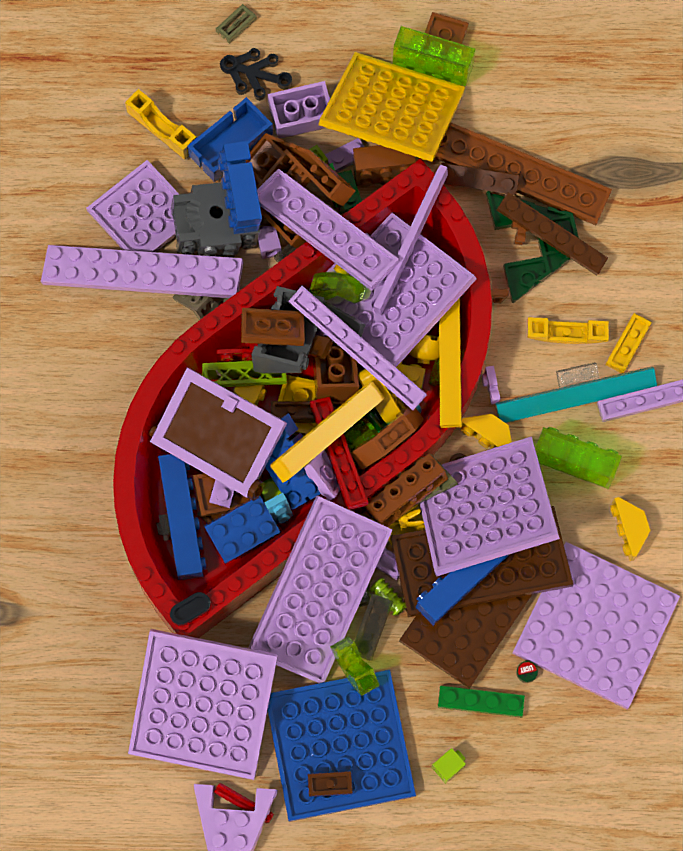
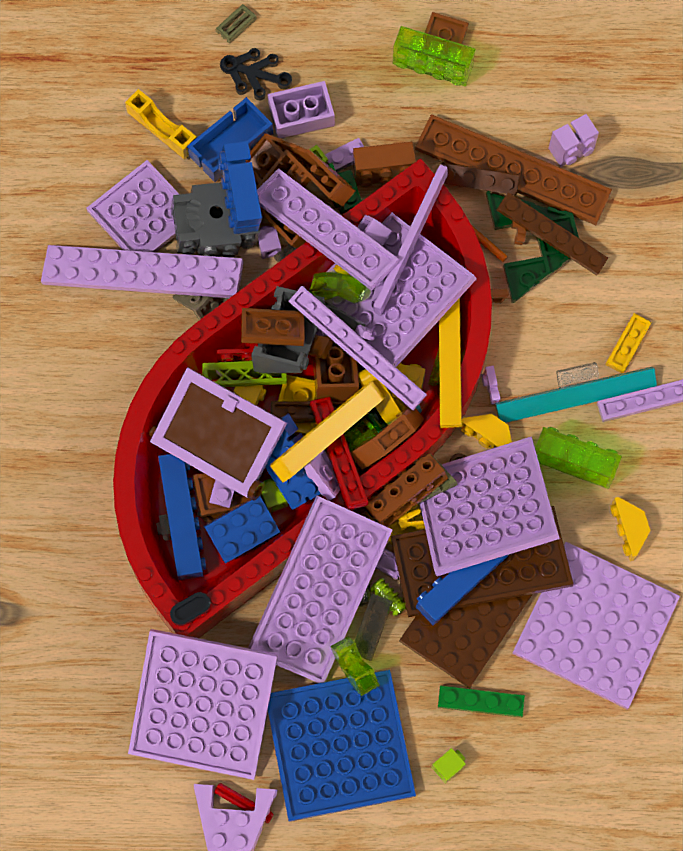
medium azure plate [264,493,294,525] -> none
reddish brown plate [308,772,352,797] -> none
yellow plate [319,52,465,162] -> none
yellow cylinder [409,335,439,364] -> none
tile [516,661,538,683] -> none
yellow slope [527,317,609,344] -> none
none -> lavender tile [355,325,377,341]
none -> lavender brick [357,215,392,246]
none -> orange bar [472,226,508,262]
none -> lavender piece [548,114,599,167]

